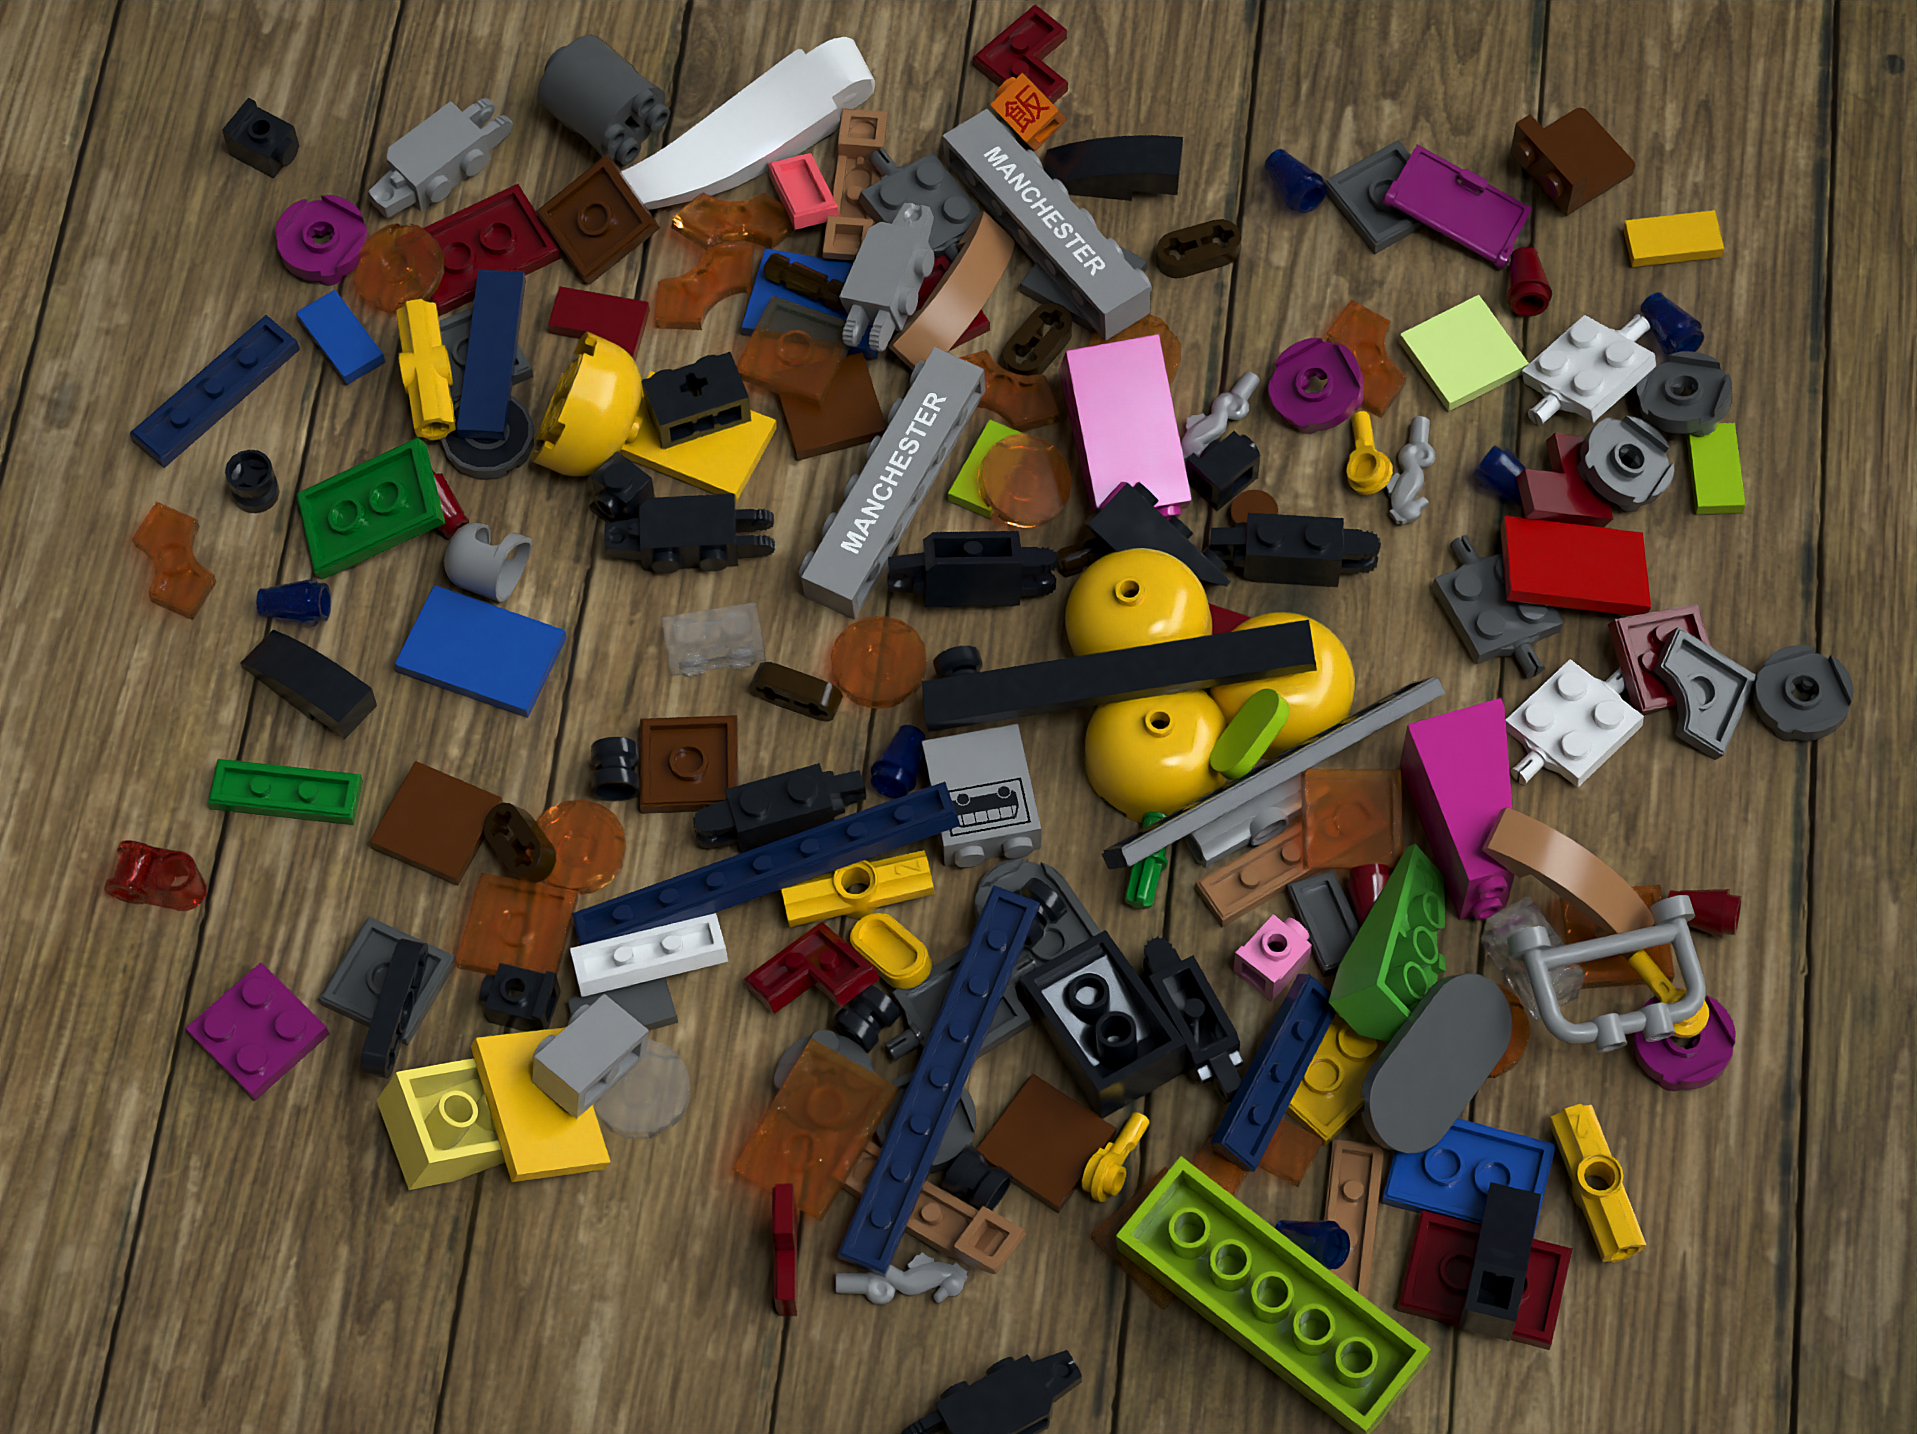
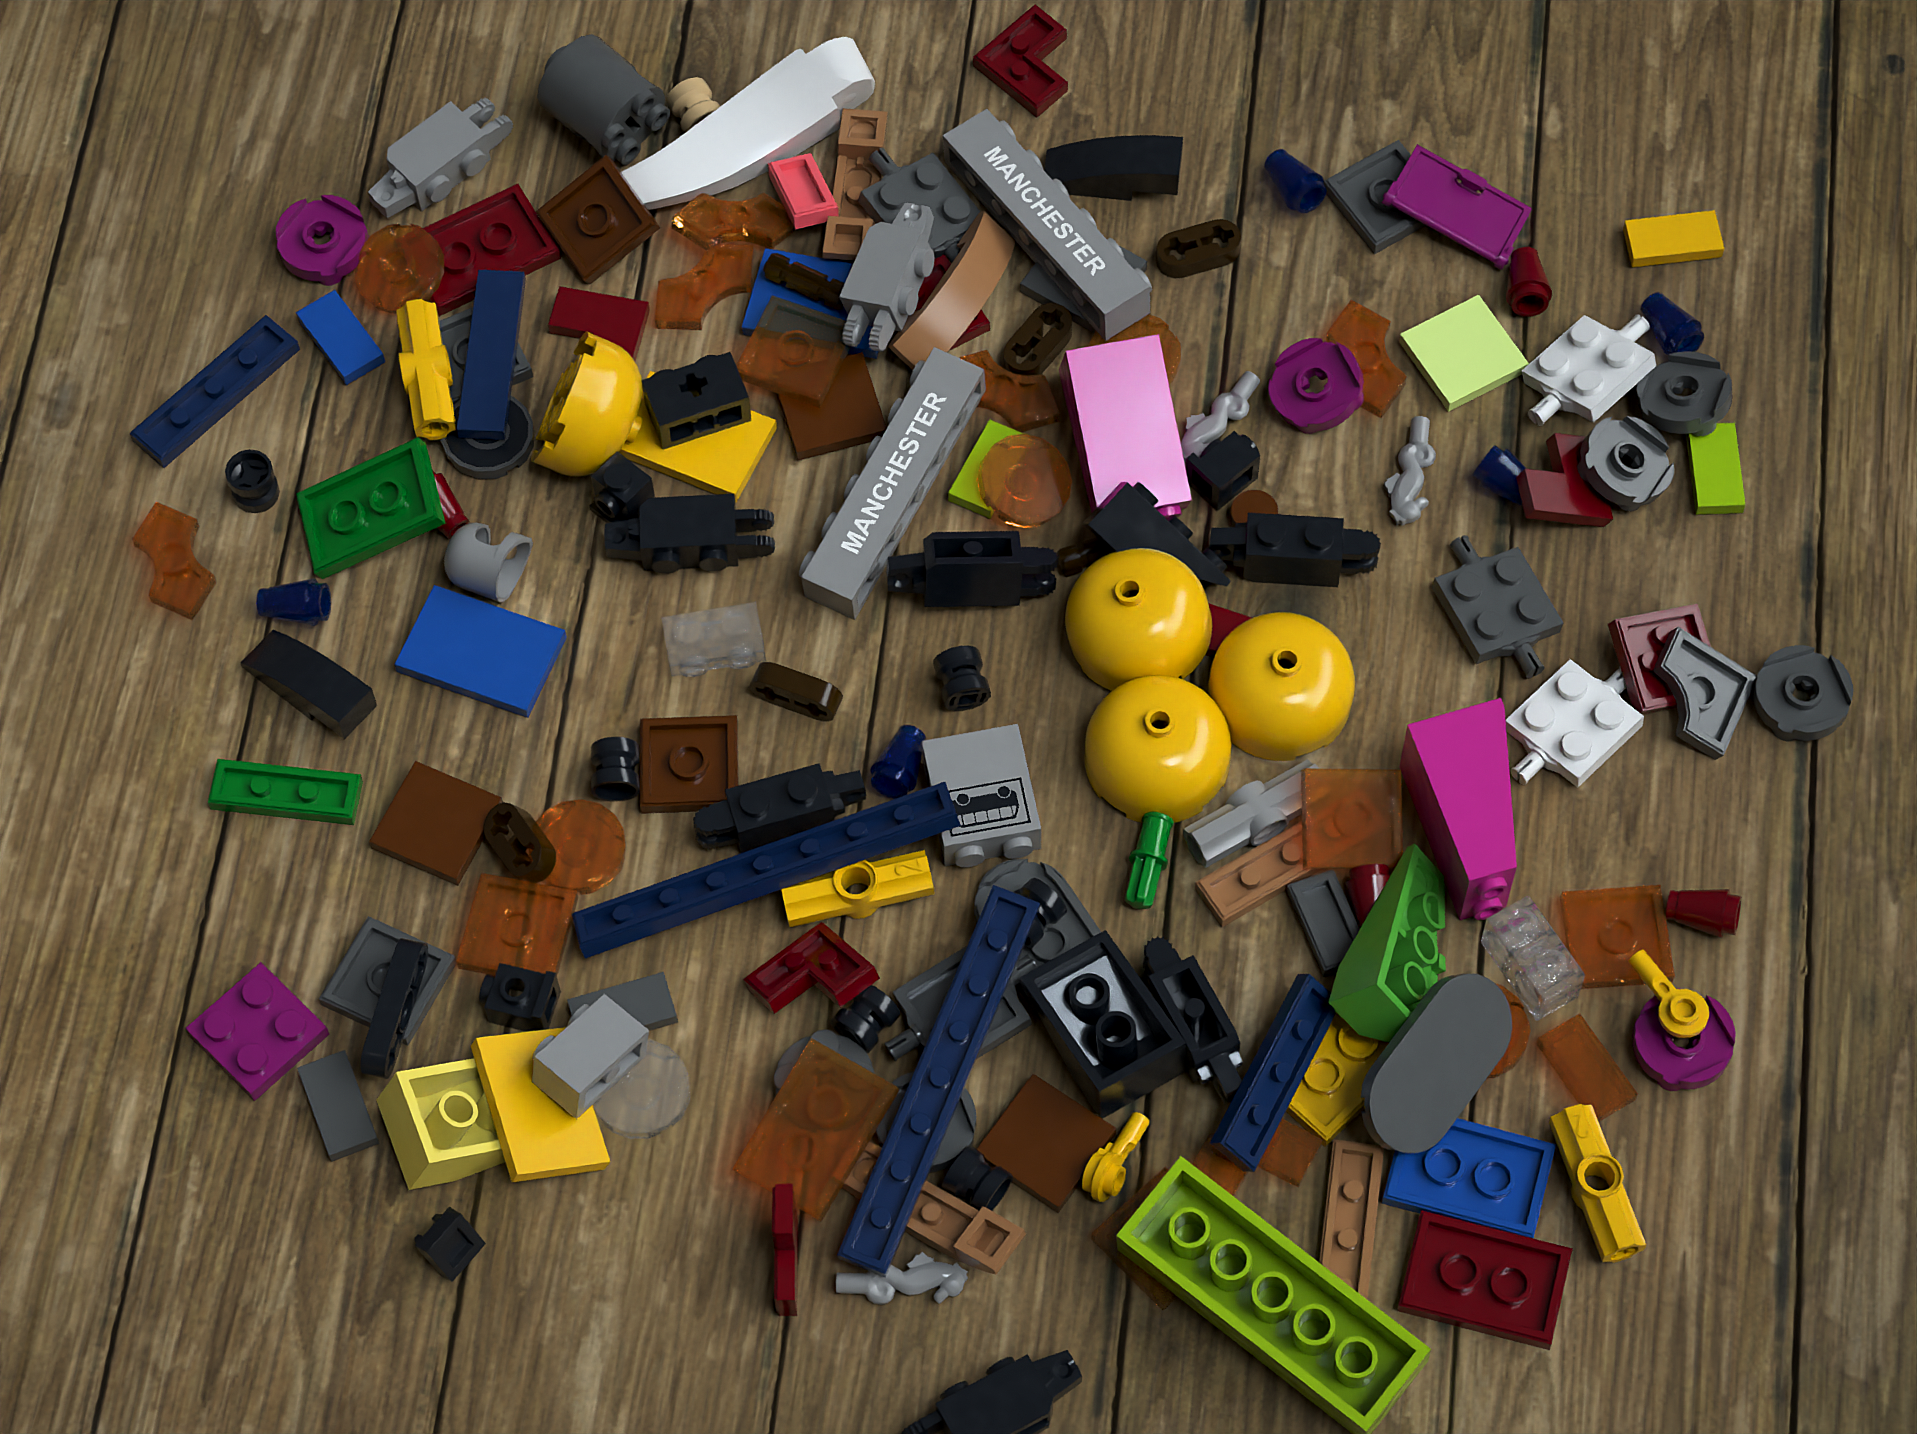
clear red piece [104,840,207,911] -> none
black brick [222,98,300,179] -> none
white plate [570,913,728,997] -> none
clear orange tile [831,616,927,709] -> none
yellow tile [850,913,932,989] -> none
black tile [922,620,1317,732] -> none
orange brick [990,73,1068,151] -> none
tile [1101,677,1445,869] -> none
lime tile [1210,689,1289,780] -> none
bright pink brick [1233,915,1312,1002] -> none
clear blue cone [1274,1220,1350,1270] -> none
yellow plate [1346,411,1393,495] -> none
black slope [1458,1182,1541,1341] -> none
medium nougat slope [1482,807,1654,960] -> none
red tile [1500,516,1651,616] -> none
light grey bar [1507,895,1706,1053] -> none
reddish brown bracket [1510,108,1635,216] -> none
none -> dark grey tile [297,1050,380,1162]
none -> black tile [414,1207,486,1282]
none -> tan wheel [666,77,721,133]
none -> clear orange tile [1536,1013,1638,1122]

